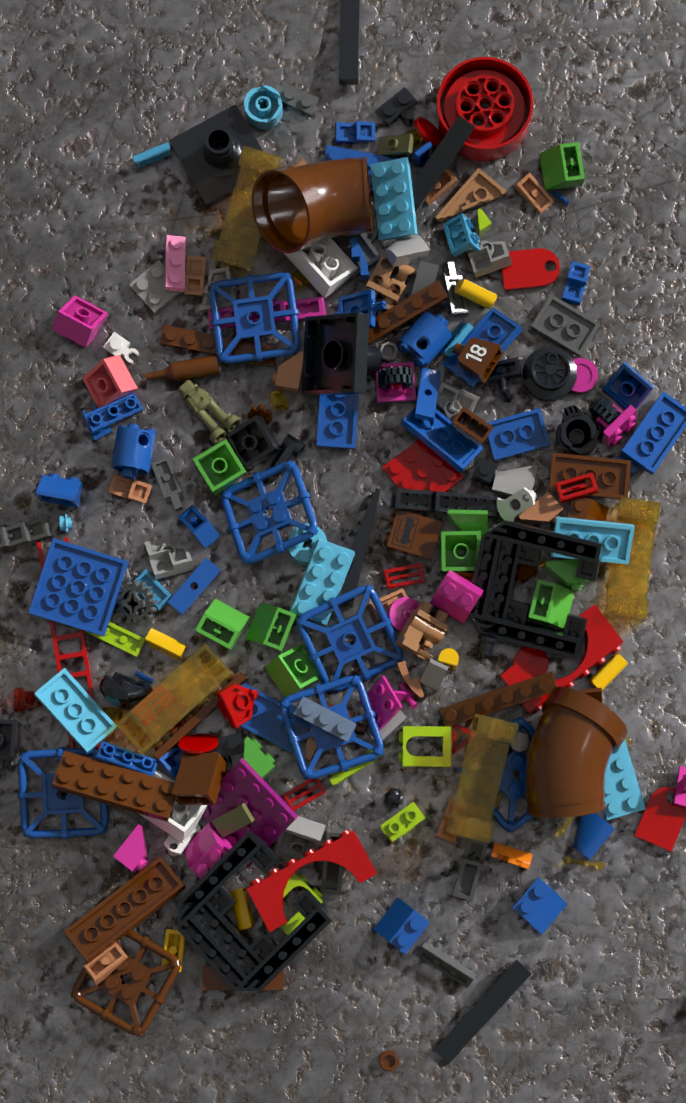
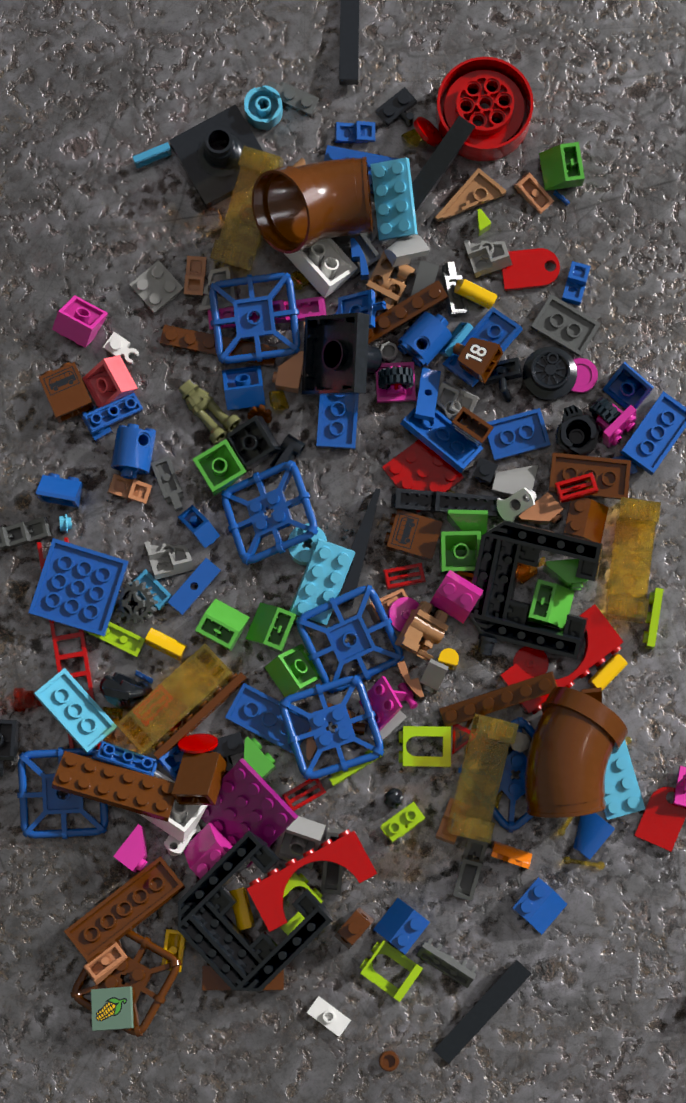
reddish brown piece [145,355,219,381] -> none
bright pink plate [164,235,186,292] -> none
olive tile [212,803,255,838] -> none
red plate [216,684,258,729] -> none
sand blue plate [294,696,357,742] -> none
olive plate [377,133,414,157] -> none
blue slope [408,142,432,168] -> none
nougat slope [425,168,459,205] -> none
dark azure bracket [443,213,480,257] -> none
medium azure plate [550,517,635,564] -> none
none -> reddish brown brick [39,362,94,423]
none -> sand green tile [91,986,134,1031]
none -> blue slope [222,365,266,410]
none -> white plate [307,996,351,1037]
none -> reddish brown torso [334,907,374,949]
none -> lime panel [359,940,423,1002]
none -> lime plate [642,588,664,649]

